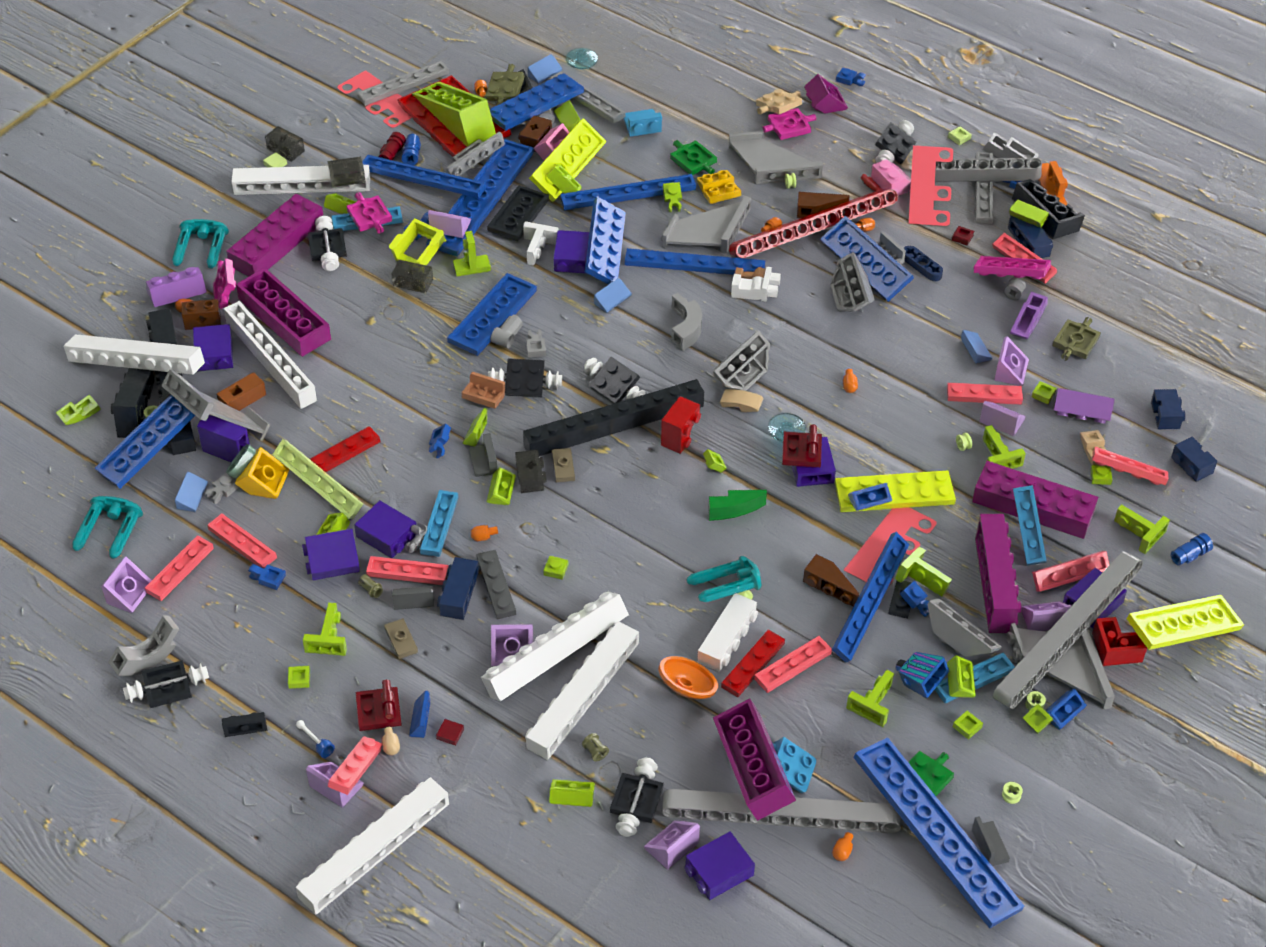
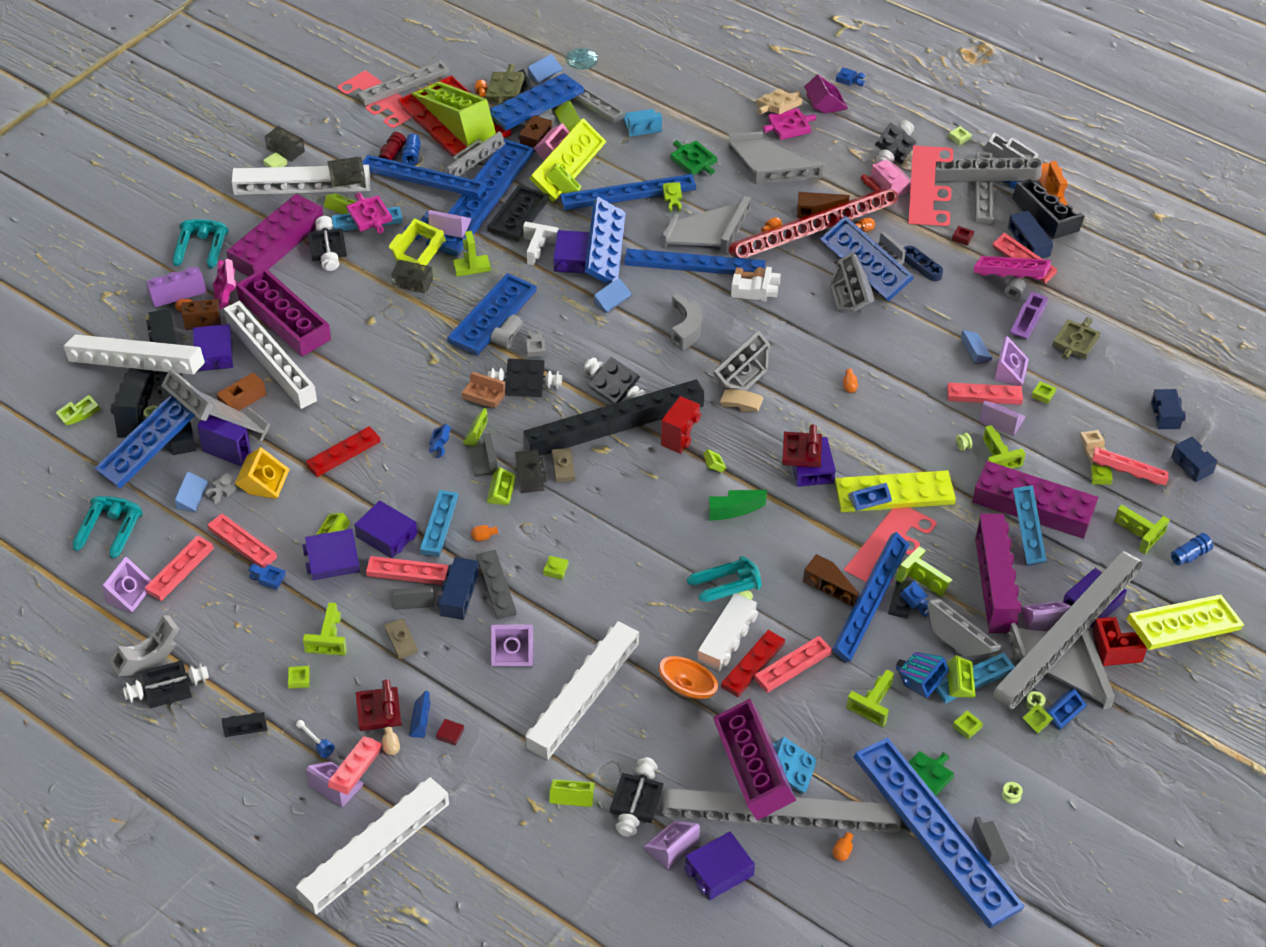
sand green beam [226,444,256,479] -> none
yellowish green plate [272,439,363,520] -> none
olive pin [358,574,383,598] -> none
light grey arm [405,523,427,553] -> none
white brick [481,592,629,701] -> none
olive bush [582,733,609,762] -> none
yellow slope [697,170,741,204] -> none
clear light blue dish [768,413,806,442] -> none
yellowish green bush [785,173,797,189] -> none
lime slope [1009,200,1049,228] -> none
coral plate [1032,551,1109,592] -> none
medium lavender slope [1054,388,1115,423] -> none

